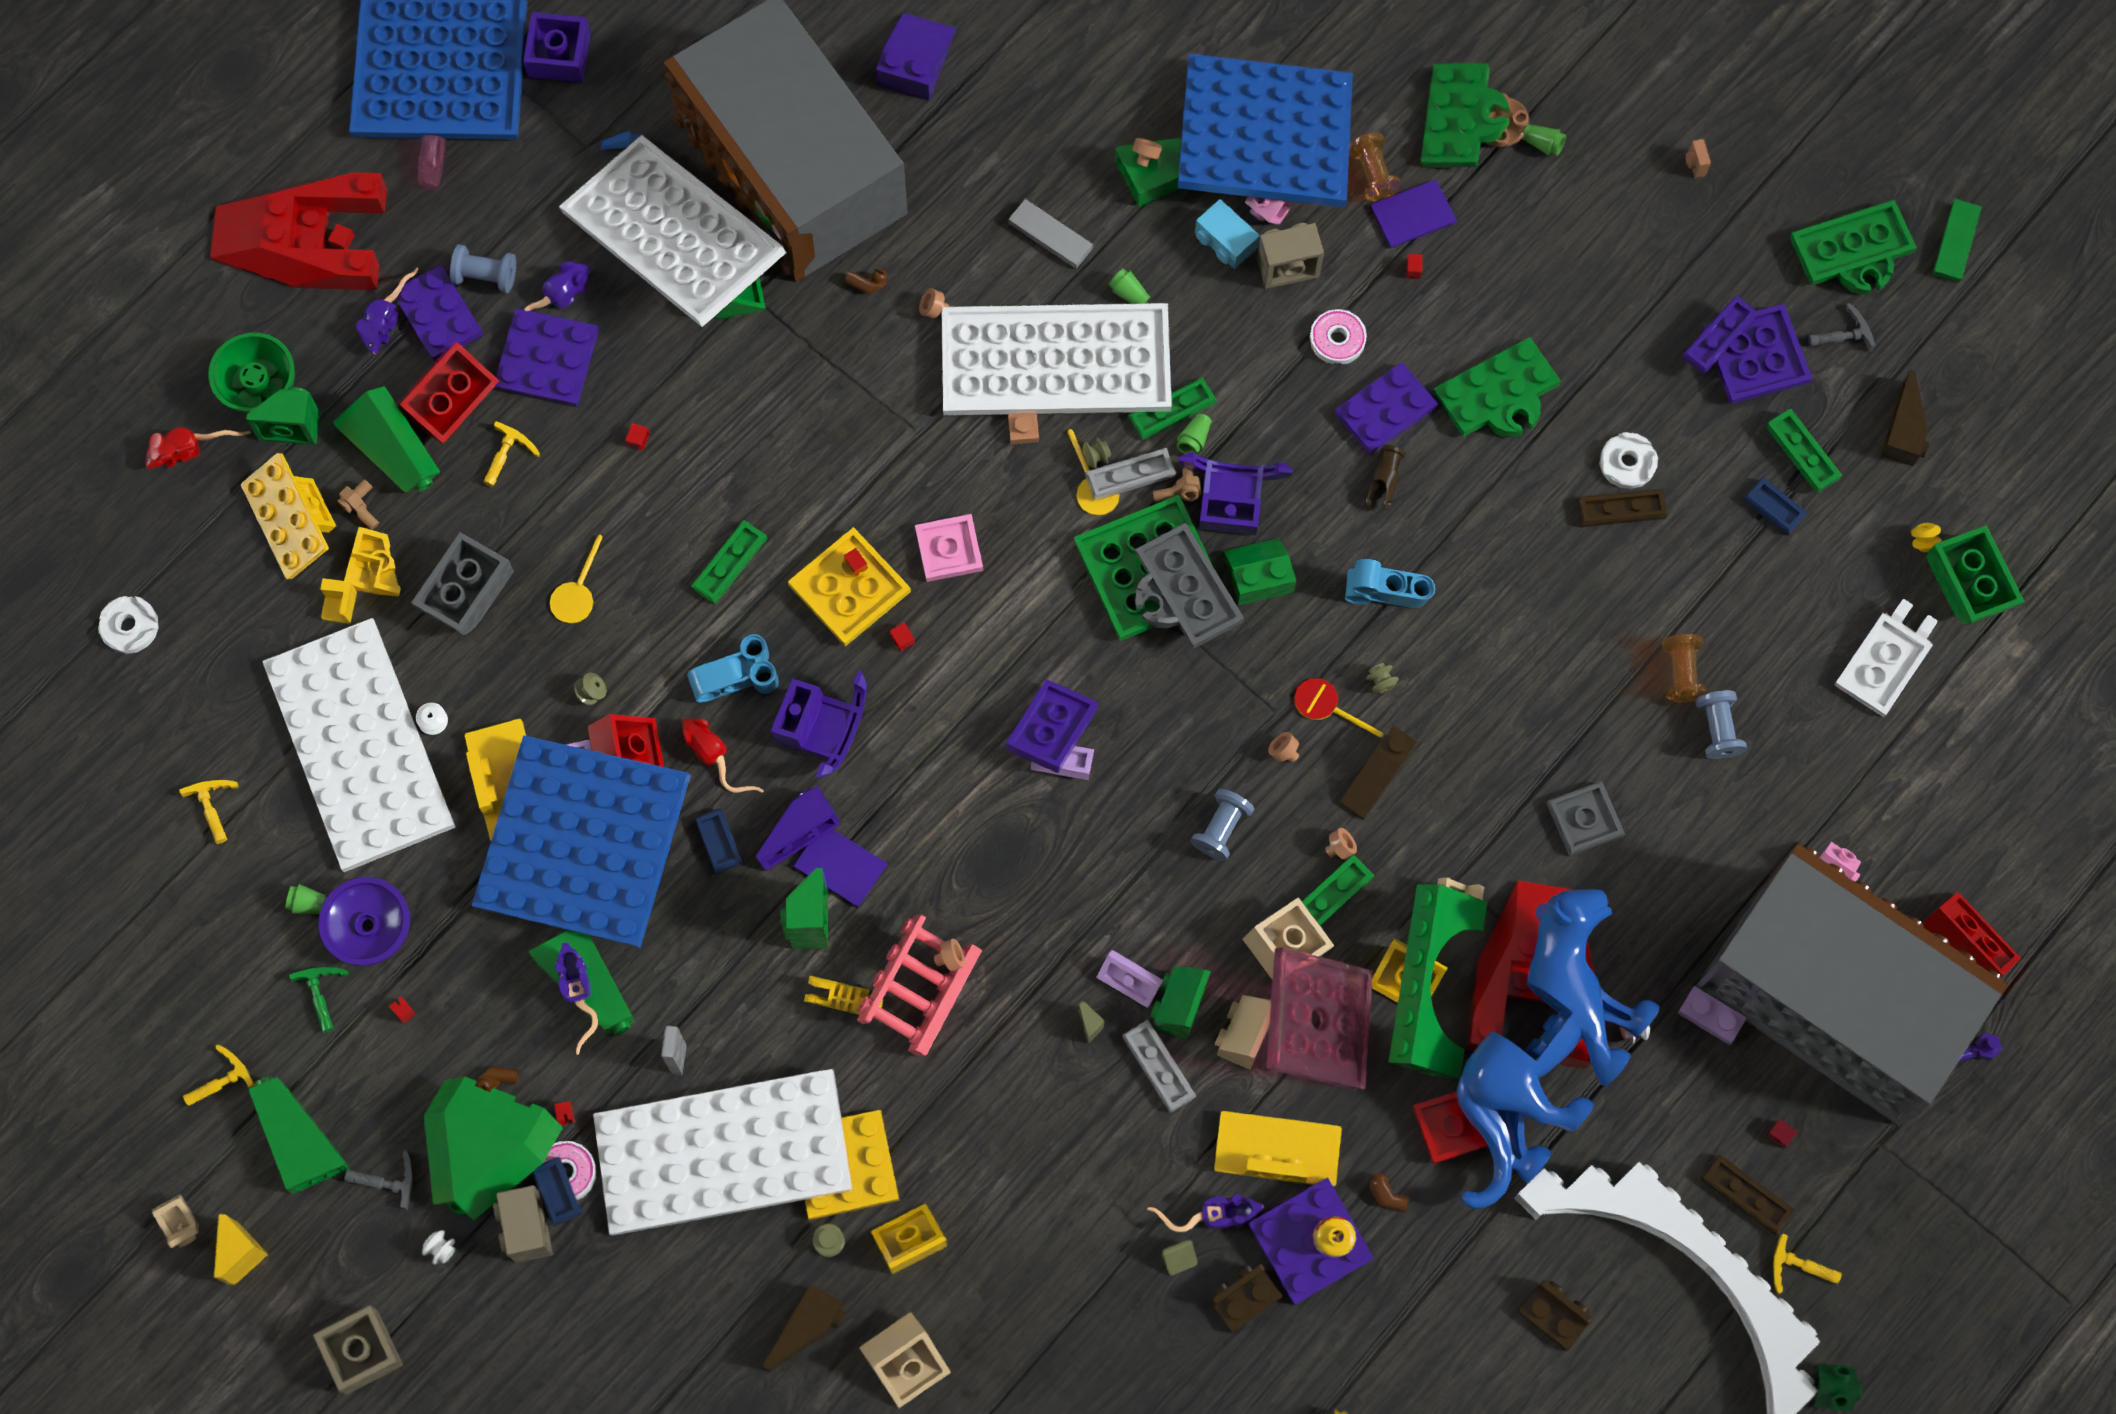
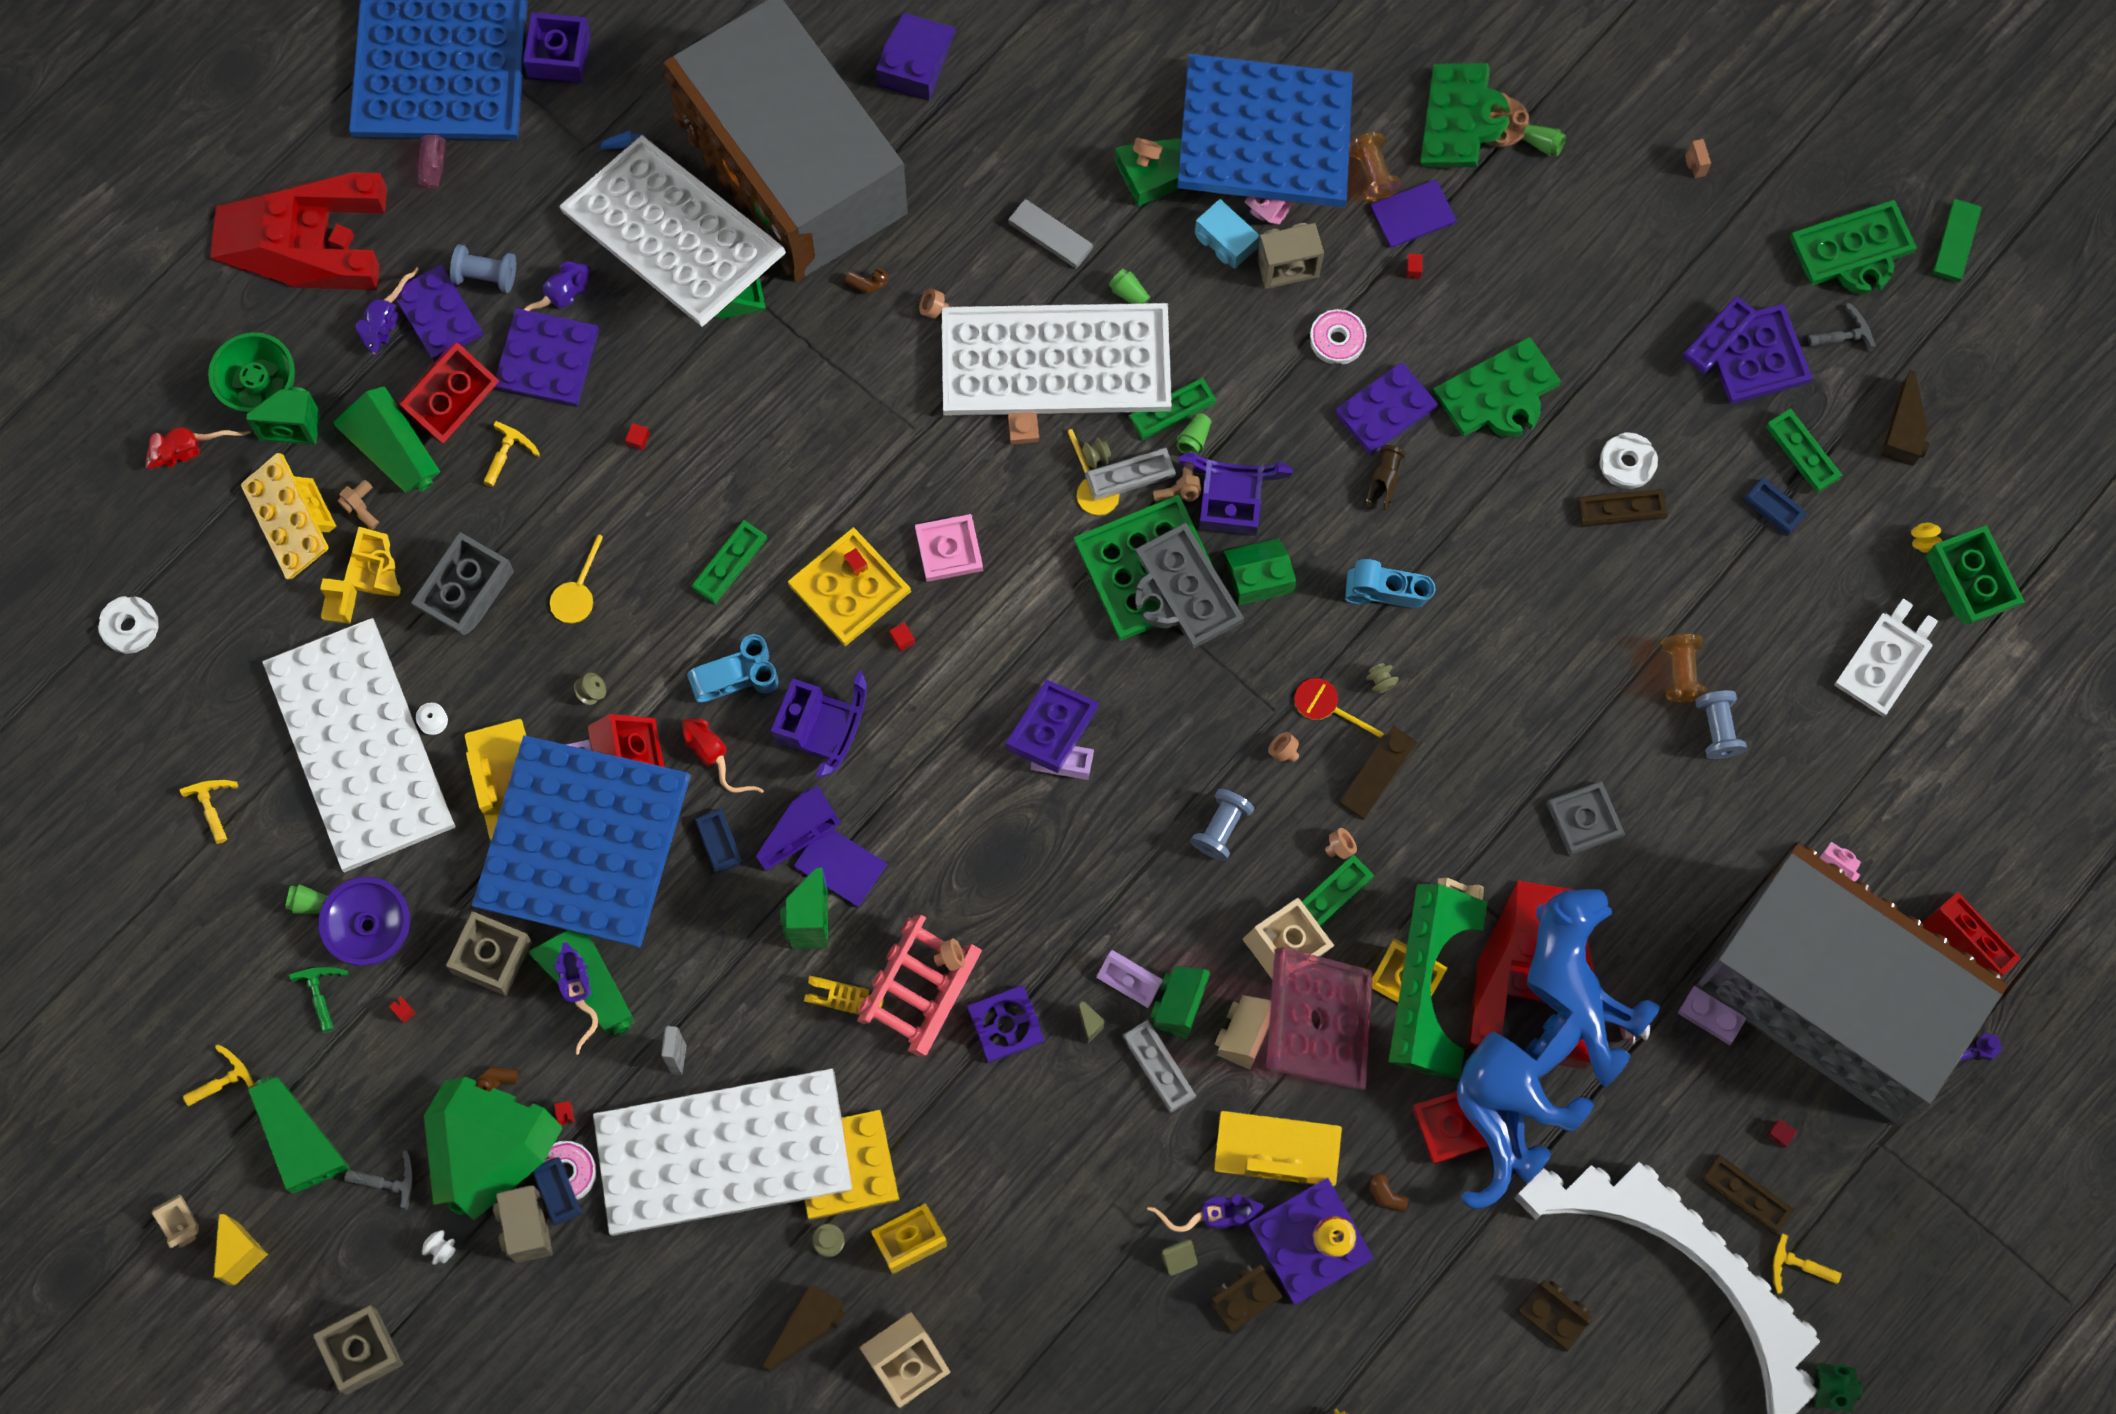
none -> dark tan brick [446,911,532,996]
none -> dark purple piece [967,985,1045,1063]

